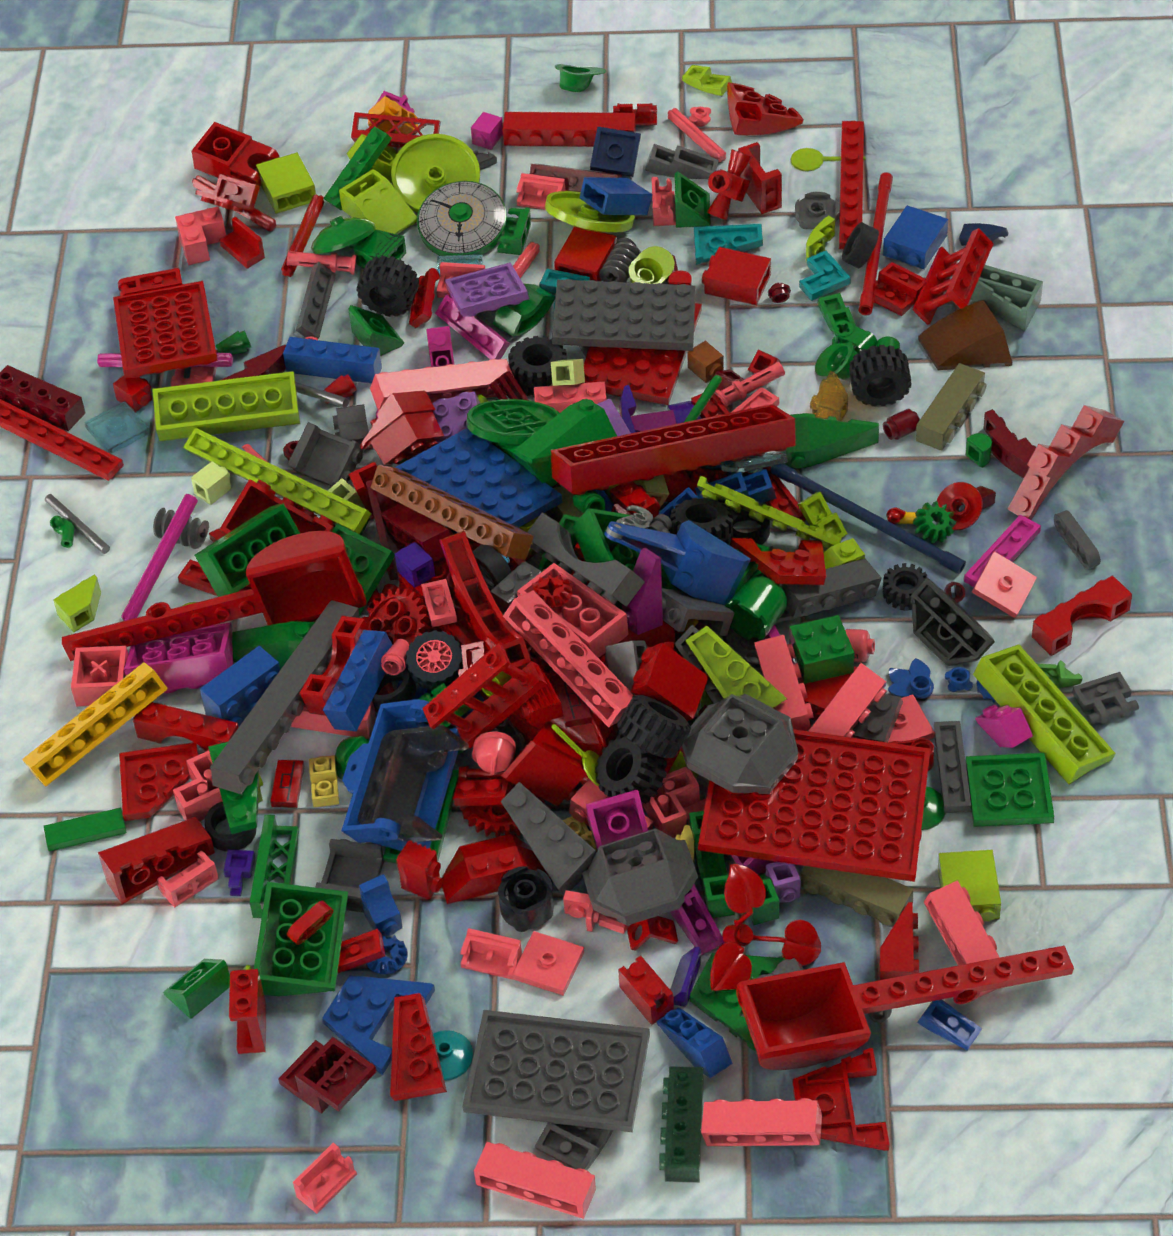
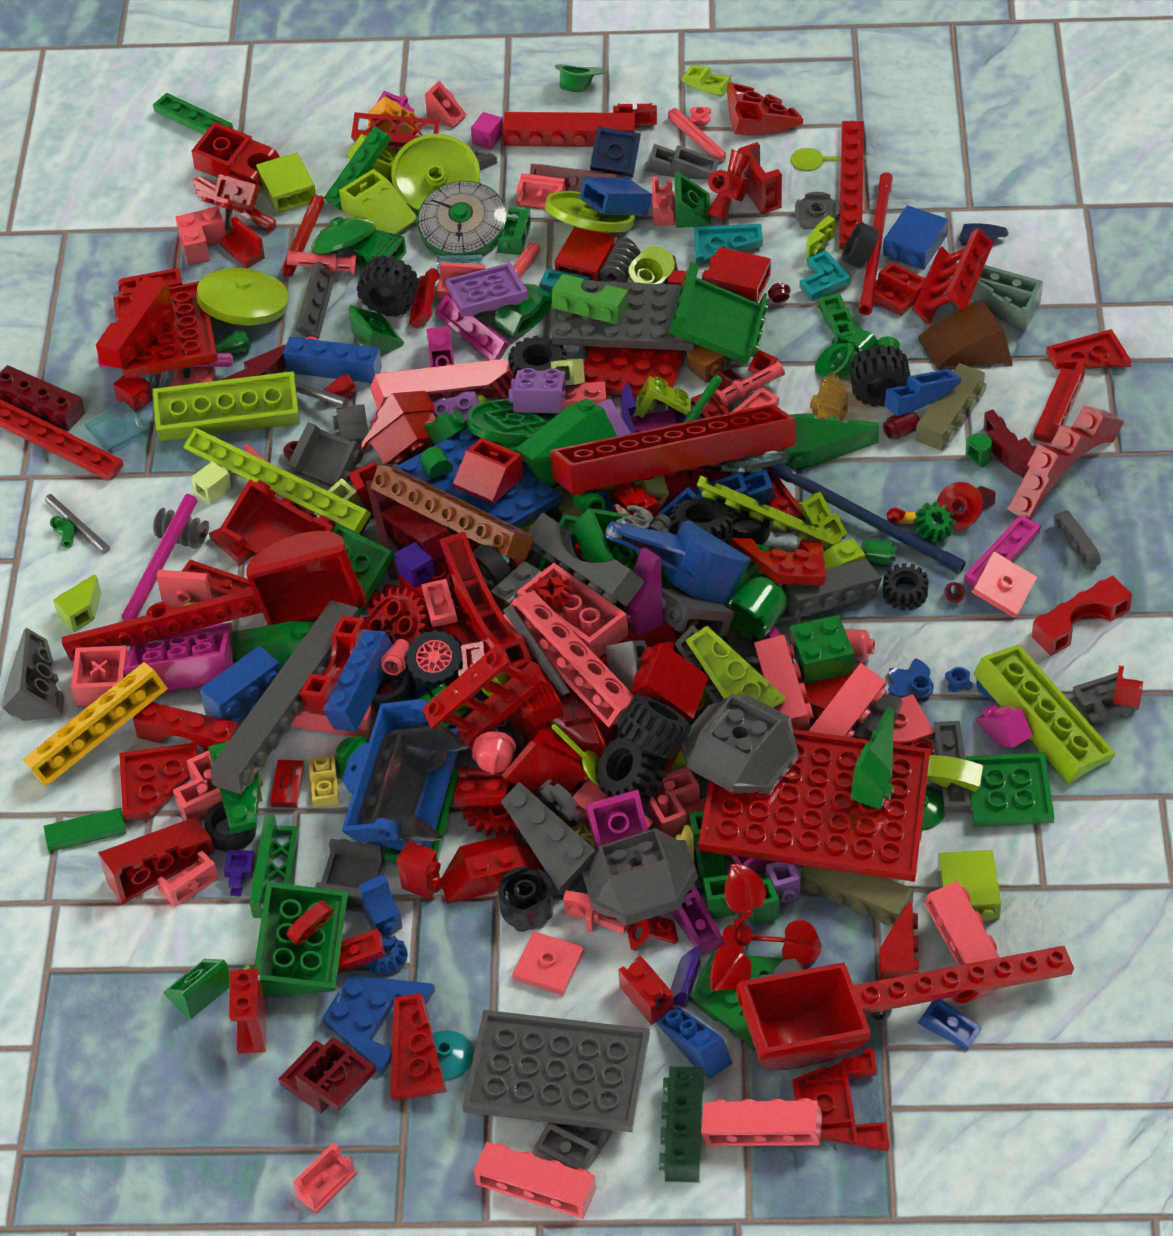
green brick [194,503,300,597] -> none
coral hinge [460,928,522,980] -> none
pearl dark grey wedge [910,578,995,666] -> none
bright green slope [1036,660,1082,689] -> none
none -> dark grey wedge [2,628,64,721]
none -> red wedge [95,276,175,369]
none -> green plate [153,93,233,135]
none -> coral plate [156,570,212,609]
none -> lime dish [196,268,289,325]
none -> green brick [420,447,453,479]
none -> green brick [423,411,467,445]
none -> coral slope [425,80,466,128]
none -> red slope [453,438,523,504]
none -> dark grey bar [503,605,570,697]
none -> medium lavender brick [509,368,566,413]
none -> dark grey plate [538,780,584,827]
none -> bright green arch [552,273,628,325]
none -> lime bracket [635,376,691,418]
none -> green panel [668,262,769,365]
none -> green wedge [850,706,894,809]
none -> green brick [861,539,897,566]
none -> blue slope [885,369,961,416]
none -> lime slope [927,755,983,792]
none -> red fence [1033,358,1087,443]
none -> red wing [1046,329,1131,369]
none -> red panel [1113,666,1143,708]

